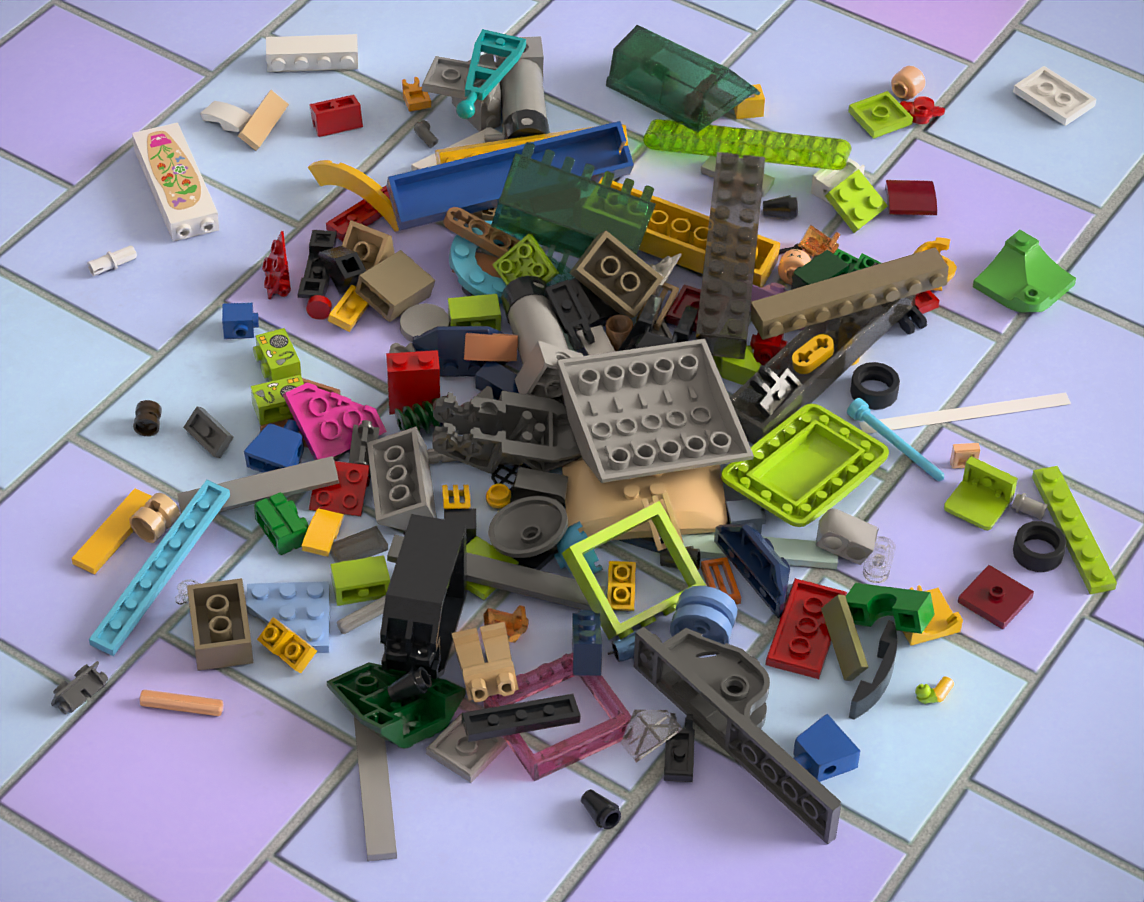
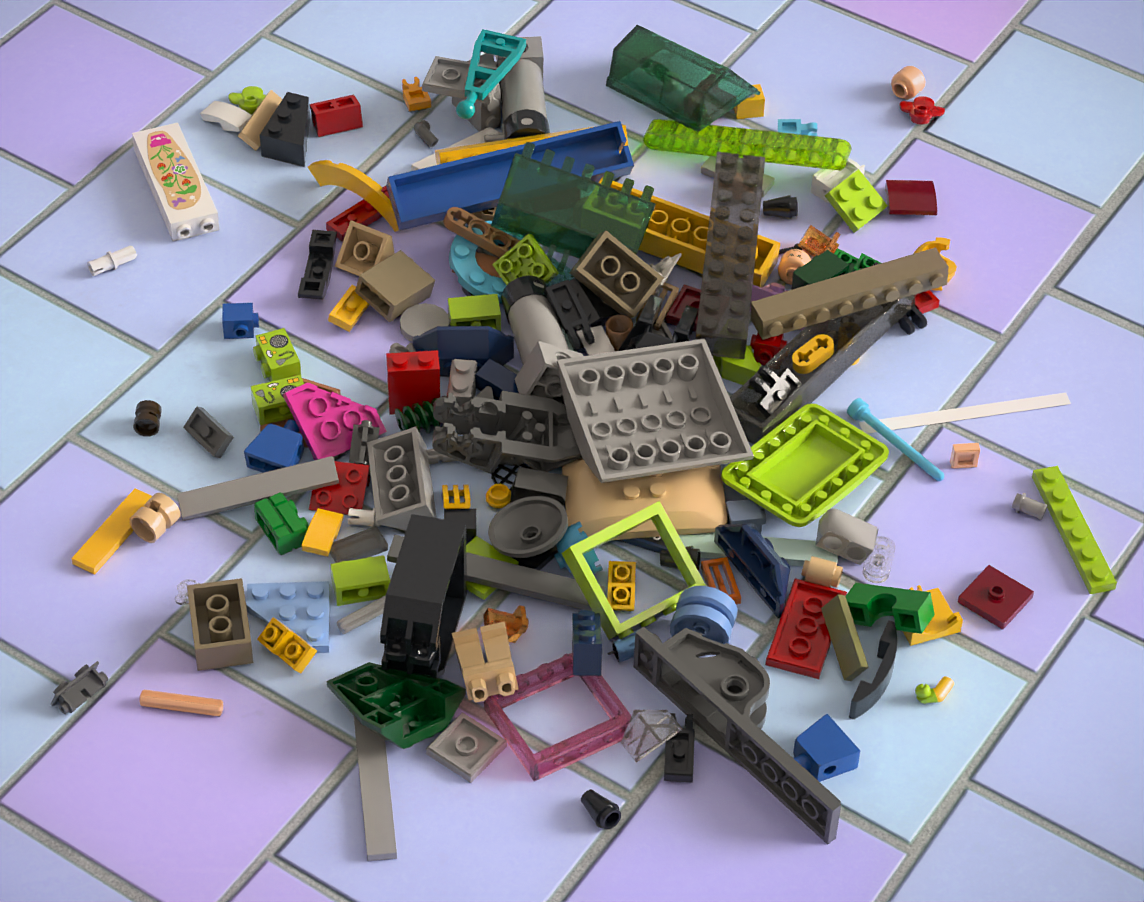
medium azure plate [89,479,230,656] -> none
red hinge [262,231,291,299] -> none
white brick [266,34,359,72] -> none
red tile [306,295,332,320] -> none
black slope [319,246,366,294] -> none
black cone [388,667,432,702] -> none
black plate [462,694,581,742] -> none
nougat slope [464,333,518,361] -> none
tan tile [641,492,684,551] -> none
lime plate [848,91,913,139] -> none
black tyre [850,362,900,410] -> none
lime bracket [944,456,1018,531] -> none
bright green slope [973,229,1076,312] -> none
white plate [1013,66,1096,126] -> none
black tyre [1013,521,1066,572] -> none
none -> lime plate [228,86,266,115]
none -> black wedge [260,92,310,167]
none -> white pin [348,508,381,529]
none -> light grey brick [447,359,477,406]
none -> medium azure plate [778,119,818,142]
none -> tan brick [801,556,843,588]

